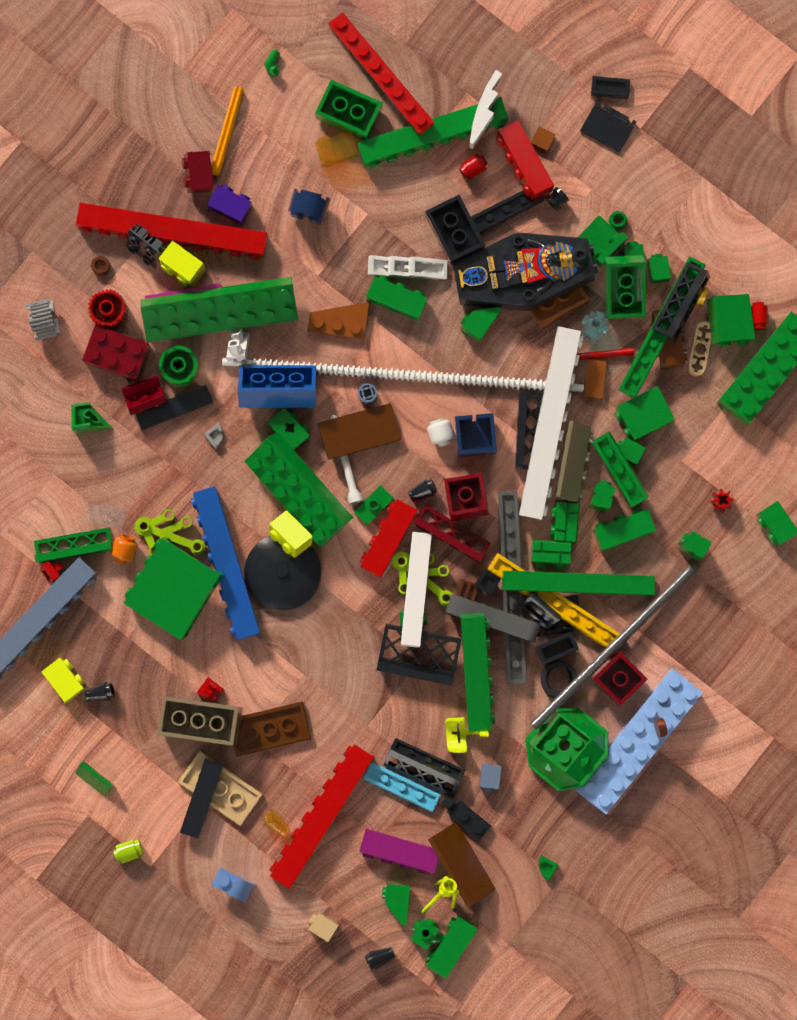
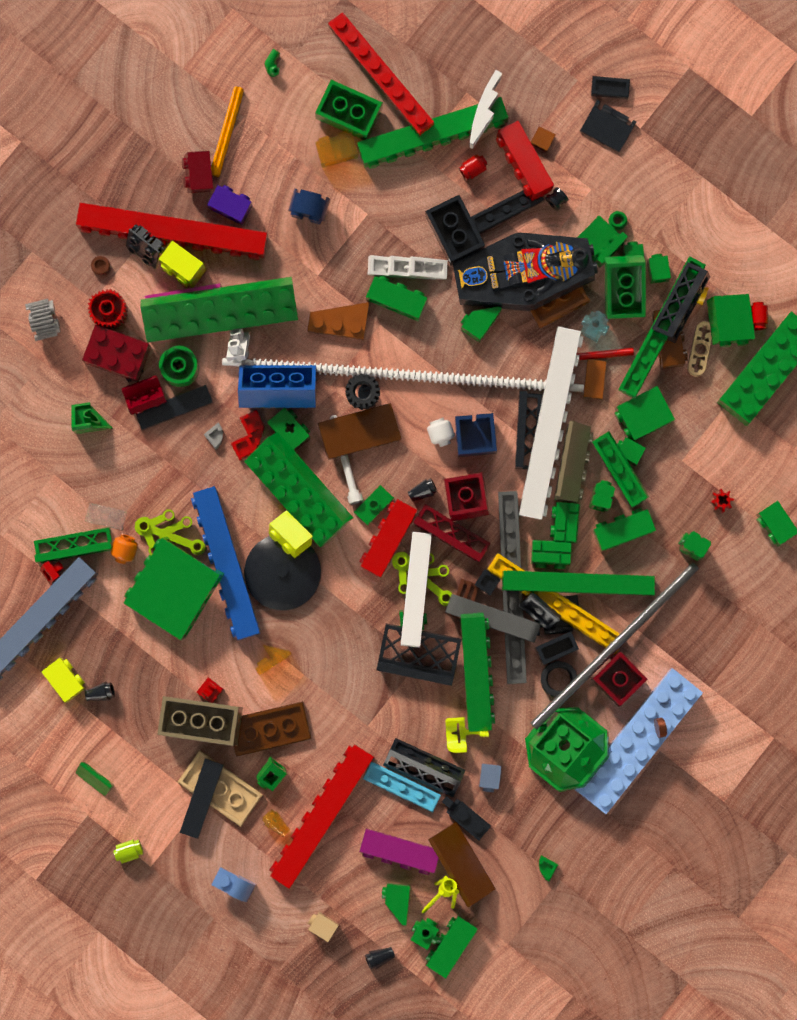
none -> red tile [231,409,265,461]
none -> clear yellow slope [255,645,292,676]
none -> green brick [256,757,287,791]
none -> black tyre [345,374,380,410]

